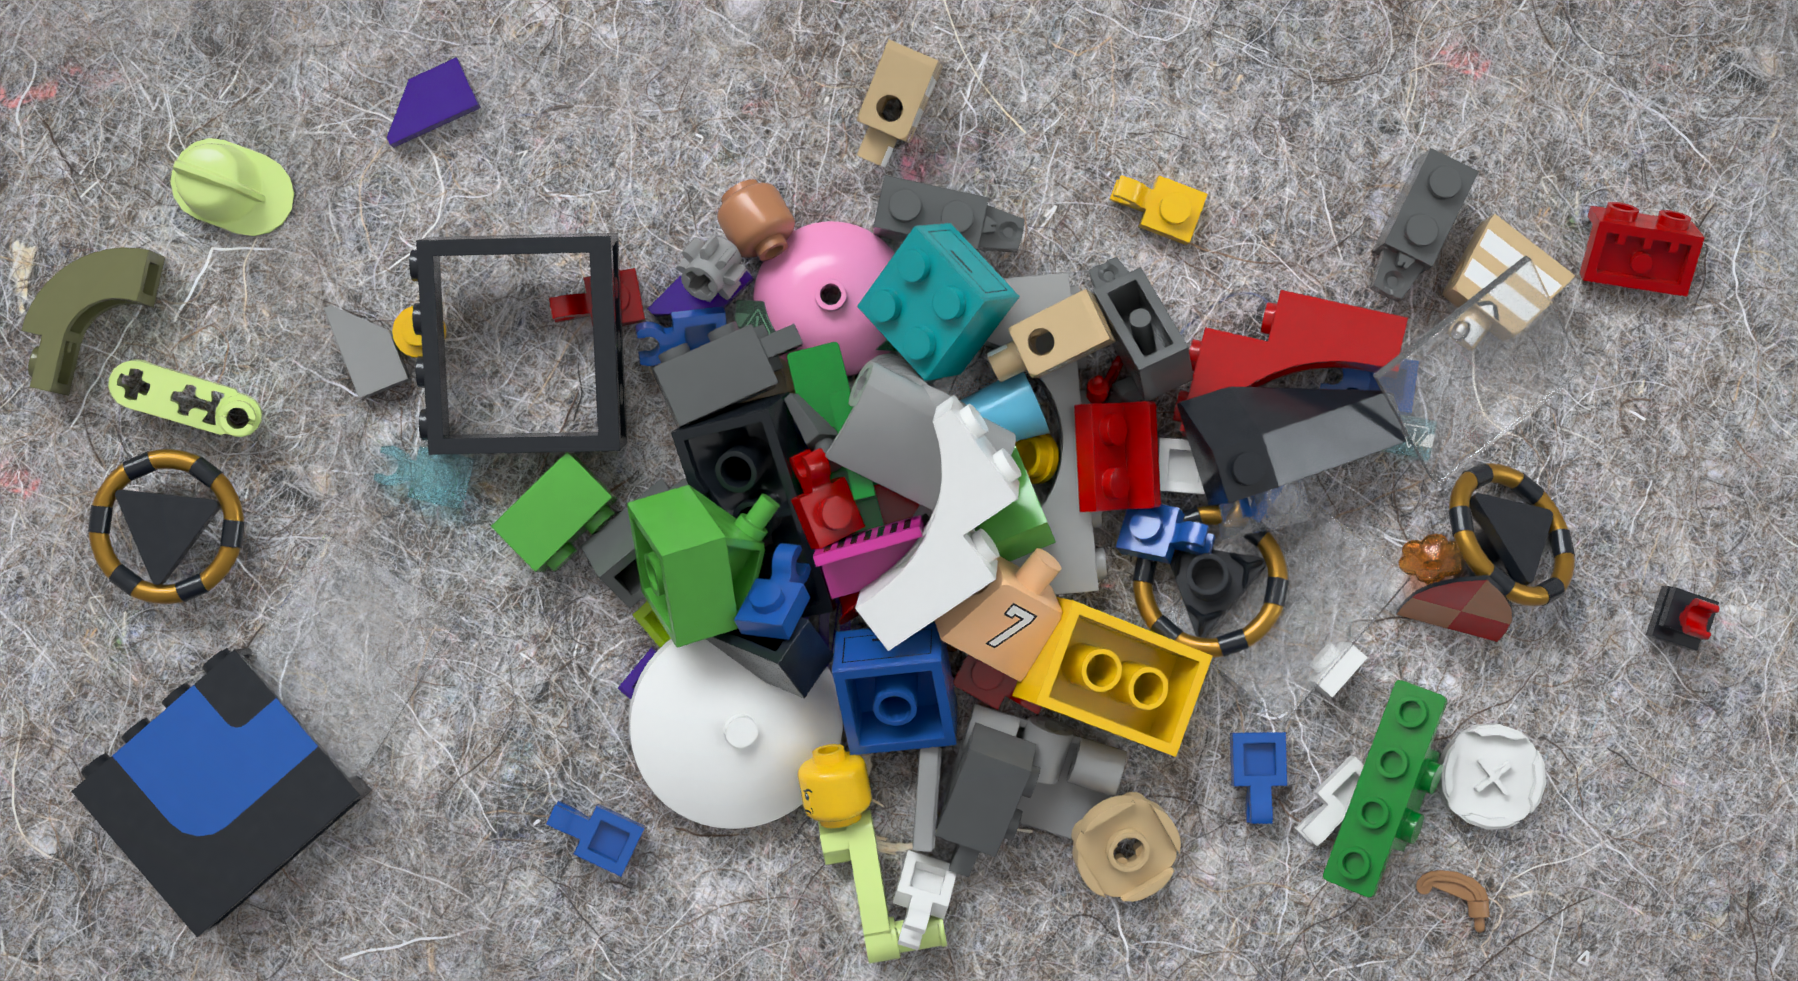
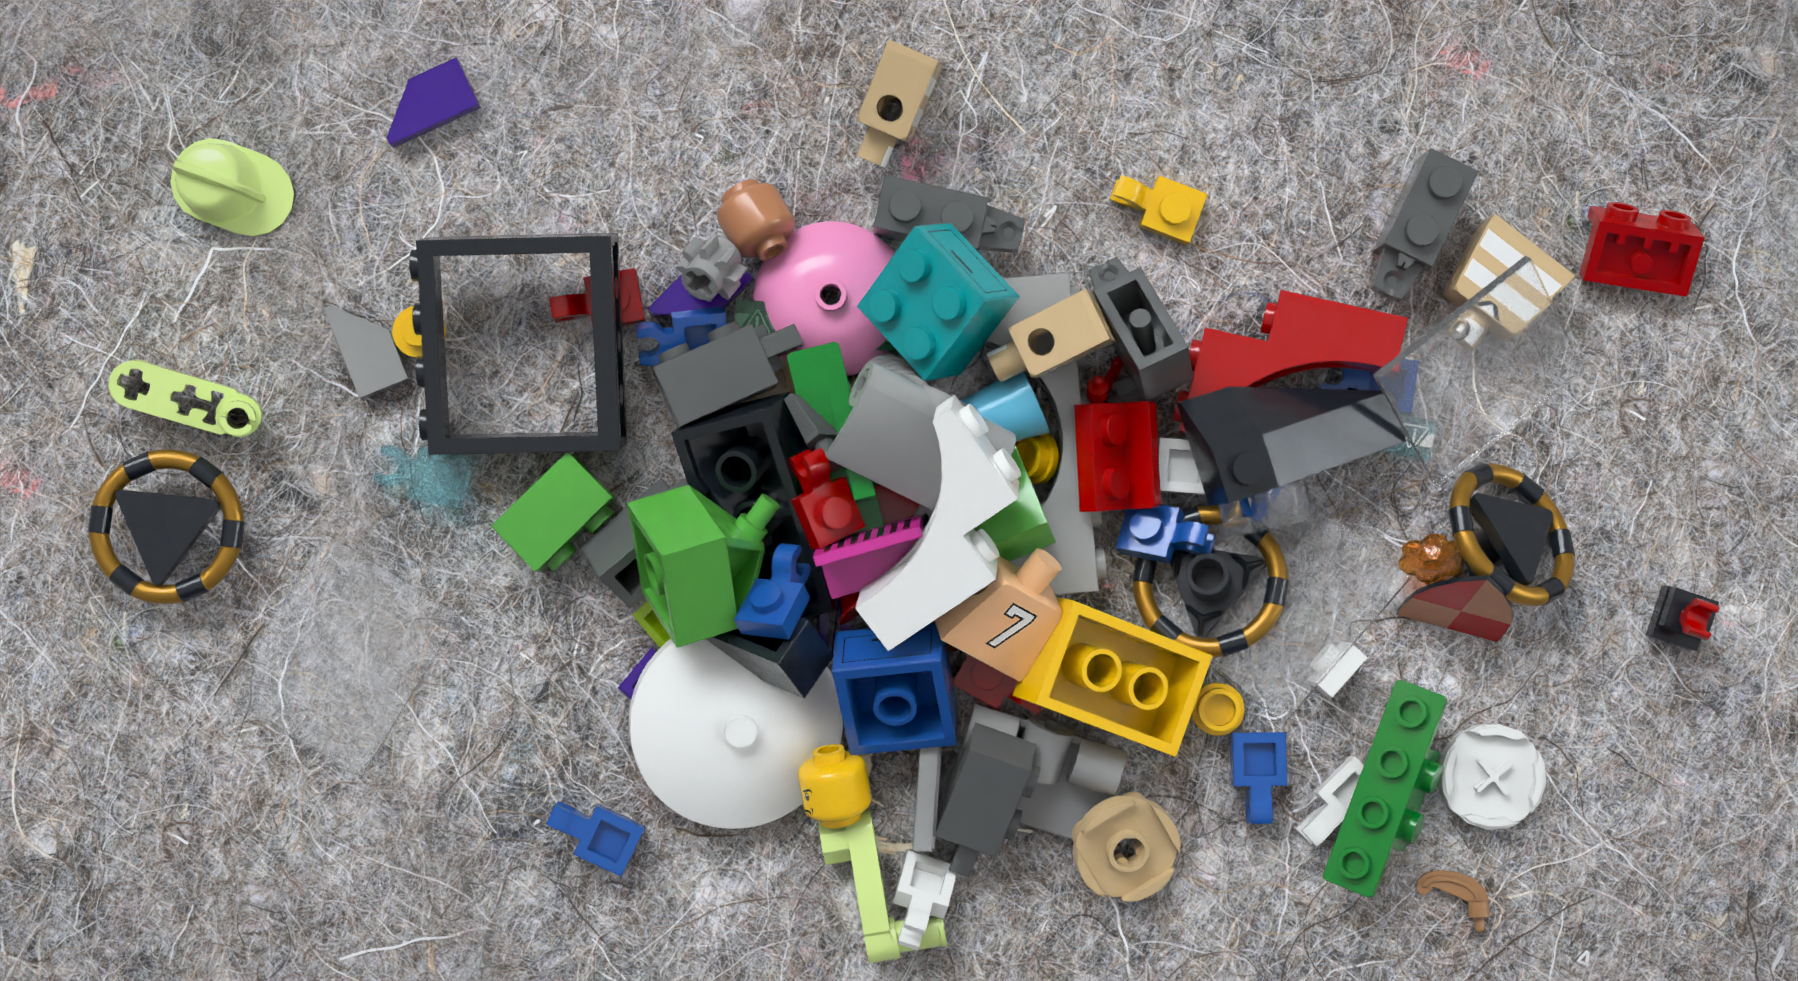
olive arch [21,247,165,396] -> none
black panel [71,648,372,937] -> none
none -> yellow plate [1192,683,1245,736]

